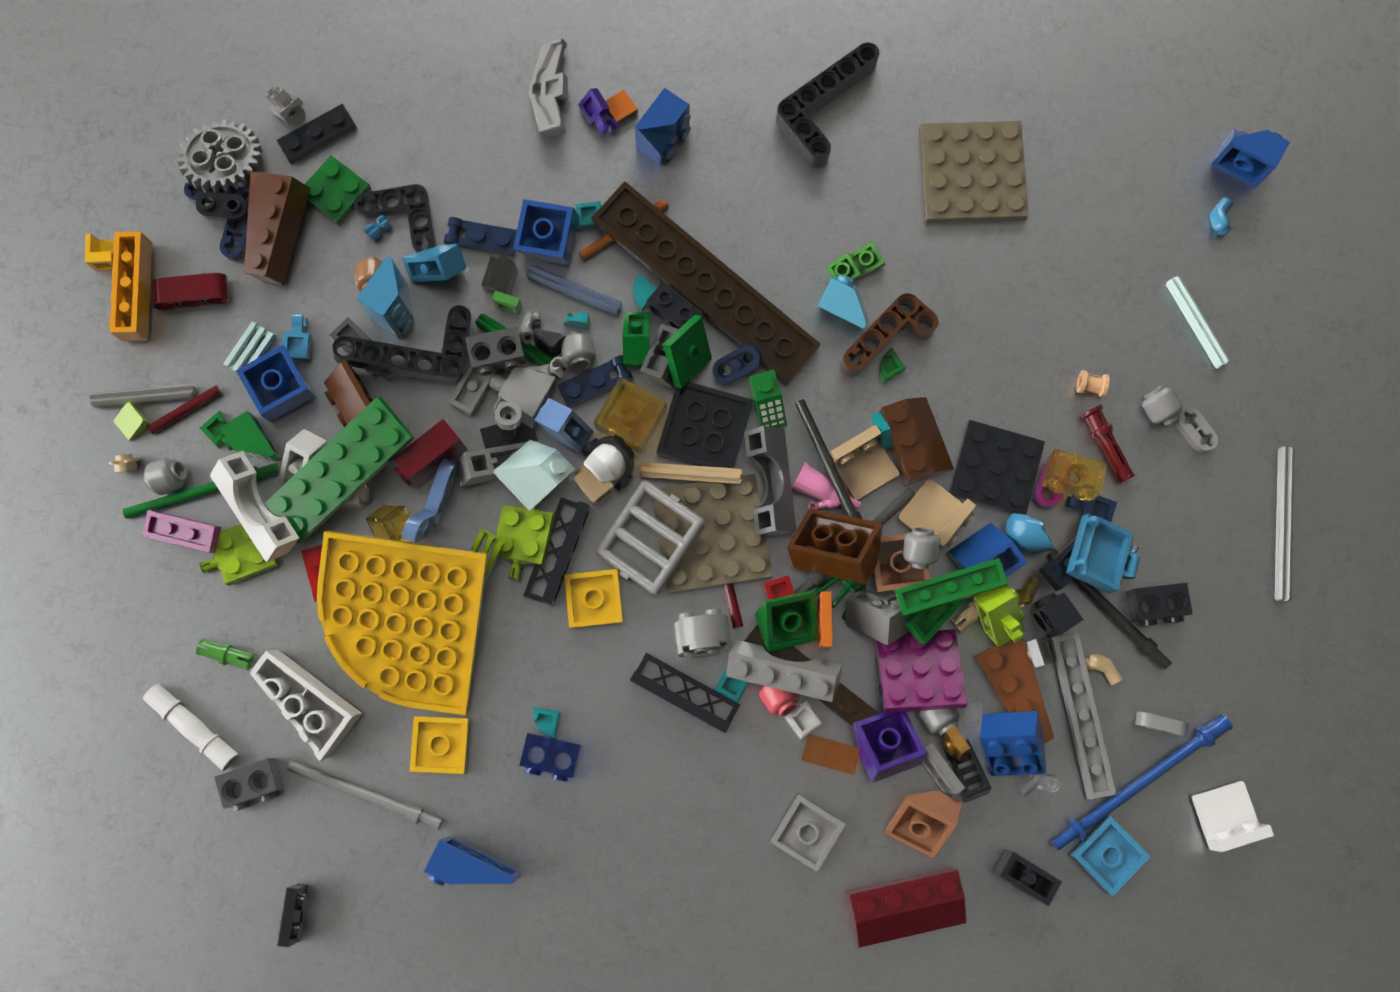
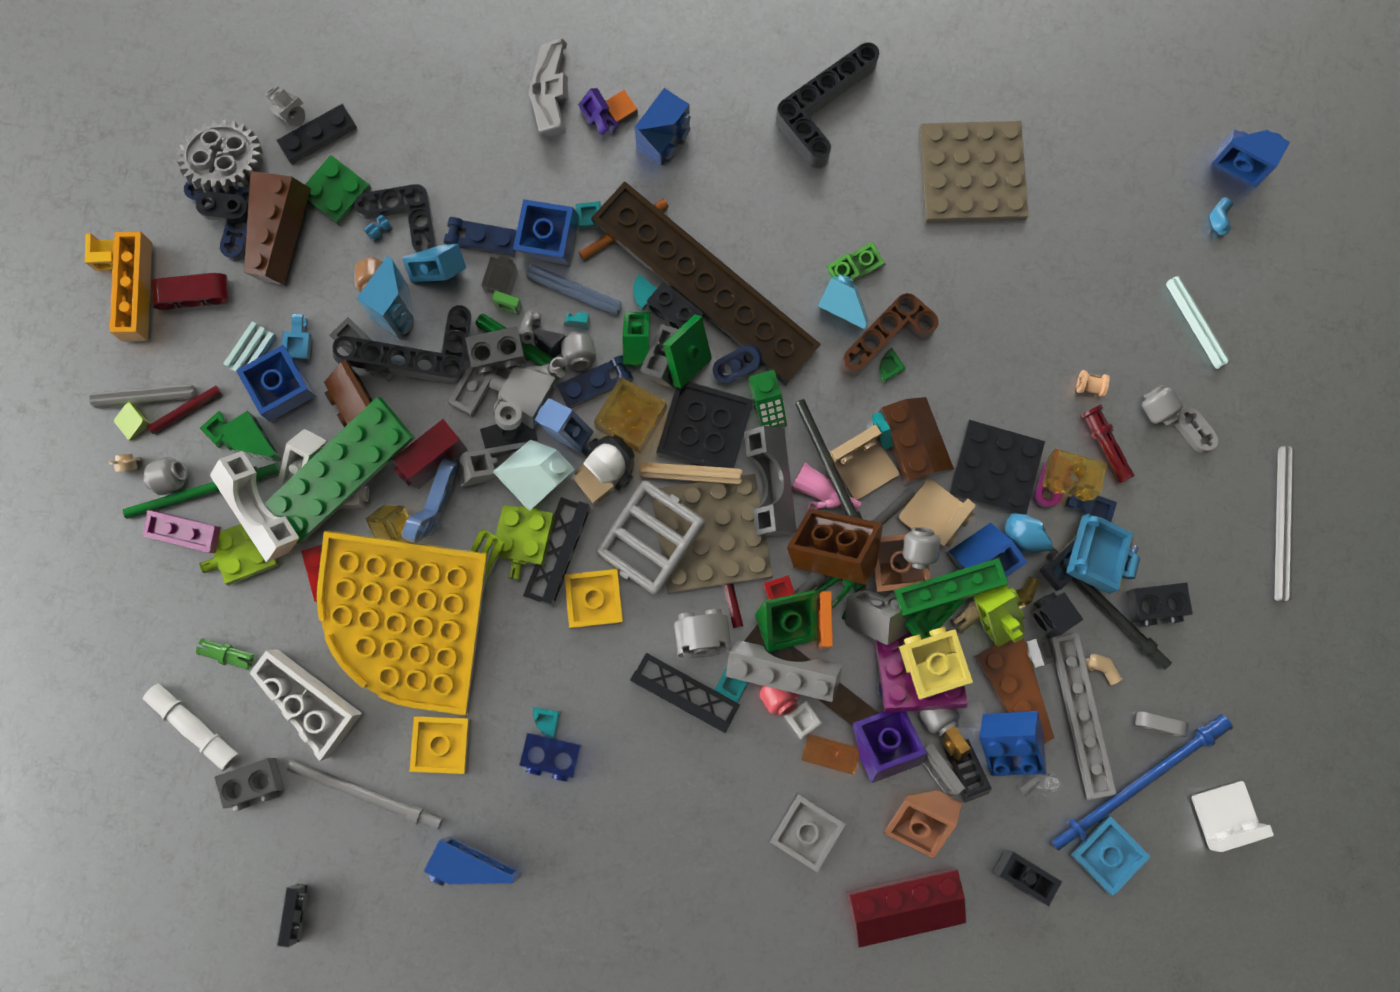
none -> light yellow plate [899,626,973,699]

